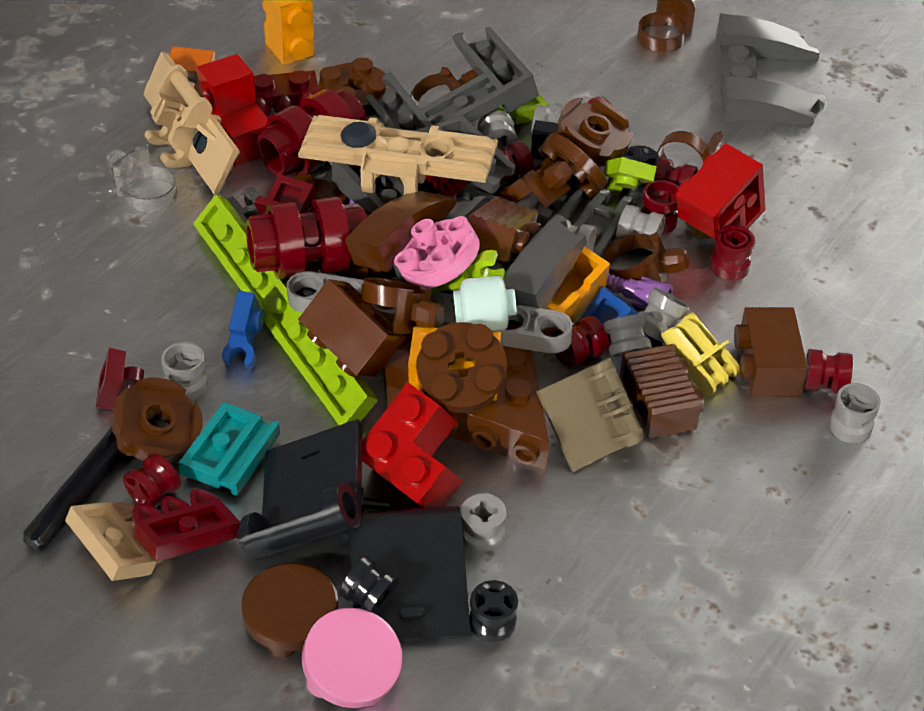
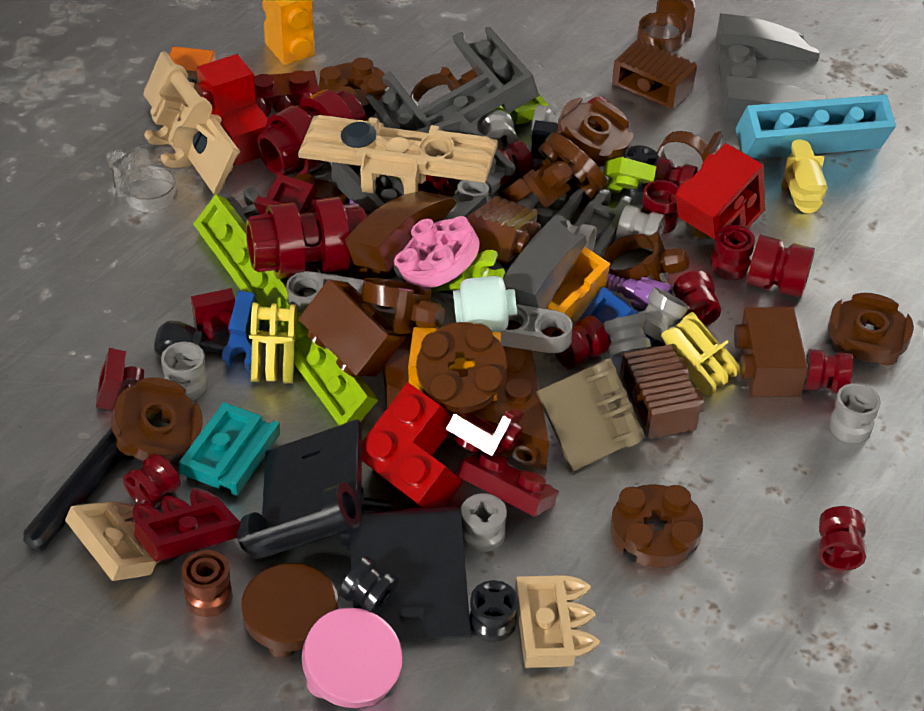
none -> black piece [154,320,227,357]
none -> copper wheel [181,550,233,617]
none -> dark red tile [191,288,236,341]
none -> light yellow arm [249,302,297,384]
none -> bracket [446,409,524,456]
none -> light grey plate [453,180,492,202]
none -> dark red plate [457,451,559,517]
none -> tan plate [515,575,600,668]
none -> reddish brown plate [610,484,703,568]
none -> reddish brown brick [612,39,697,110]
none -> dark red wheel [673,271,721,326]
none -> medium azure brick [735,94,896,159]
none -> dark red wheel [746,234,815,298]
none -> light yellow arm [781,139,828,214]
none -> dark red wheel [819,506,867,571]
none -> reddish brown plate [828,293,914,366]

